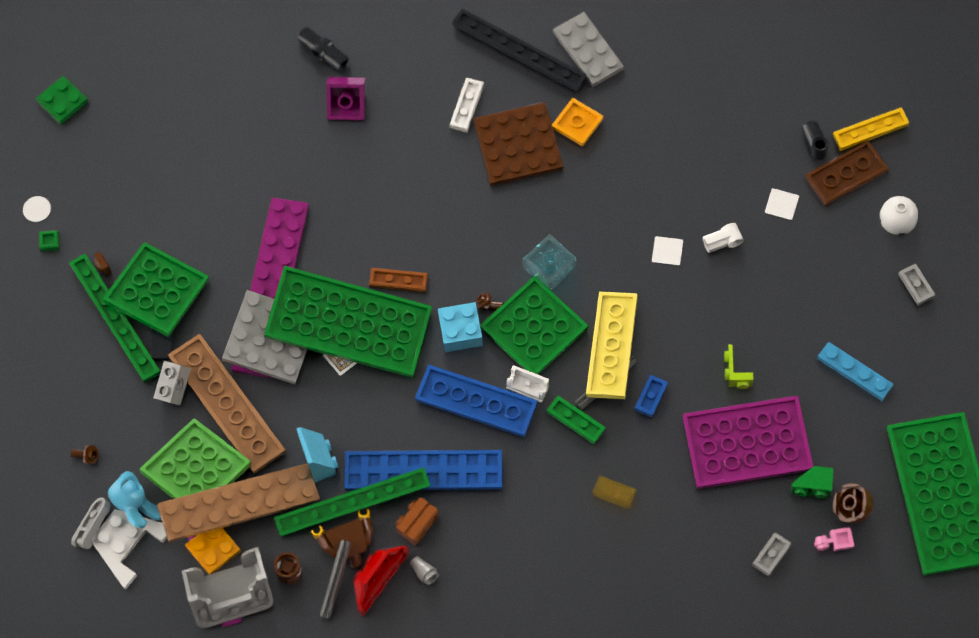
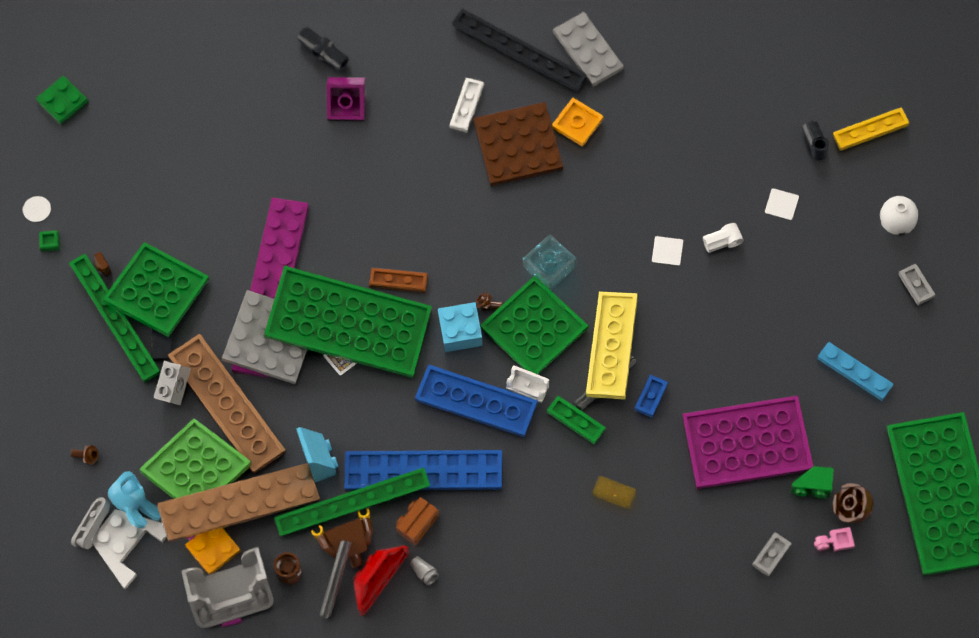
lime bracket [724,344,753,389] -> none
reddish brown tile [805,140,889,207] -> none

